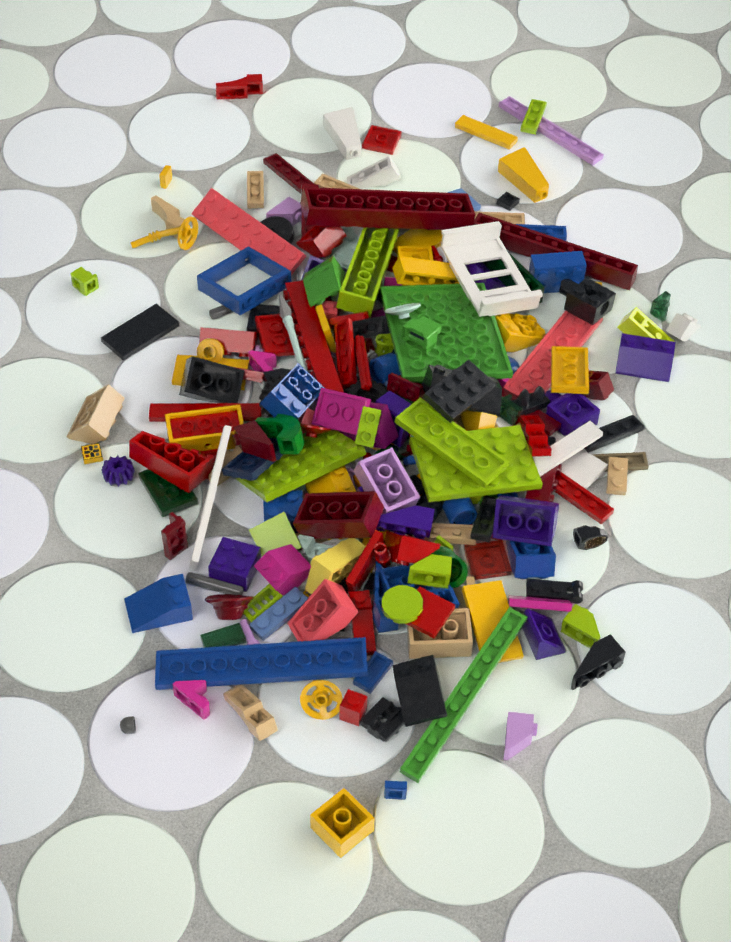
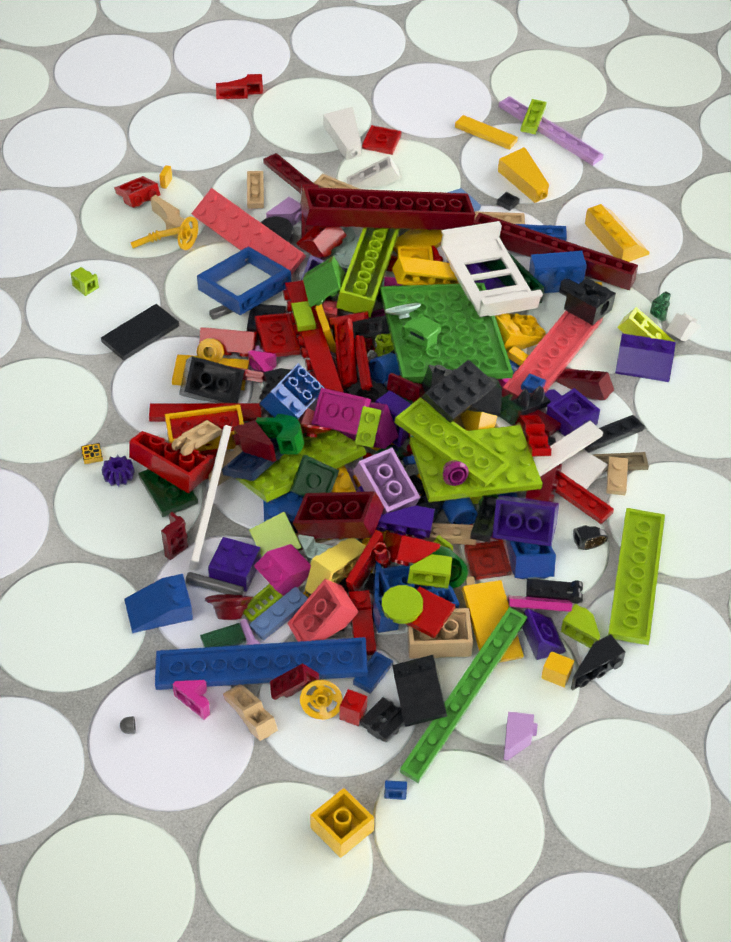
tan slope [66,384,125,444] -> none
light aqua piece [279,293,308,372] -> none
yellow tile [551,346,589,394] -> none
none -> red plate [114,176,161,208]
none -> tan hinge [171,420,222,456]
none -> dark red bracket [270,663,319,700]
none -> dark green tile [289,455,339,498]
none -> lime tile [291,301,316,331]
none -> magenta cone [443,460,469,486]
none -> yellow tile [507,346,529,366]
none -> blue tile [521,373,546,393]
none -> yellow panel [541,652,574,688]
none -> yellow slope [585,204,650,262]
none -> lime plate [608,508,665,645]

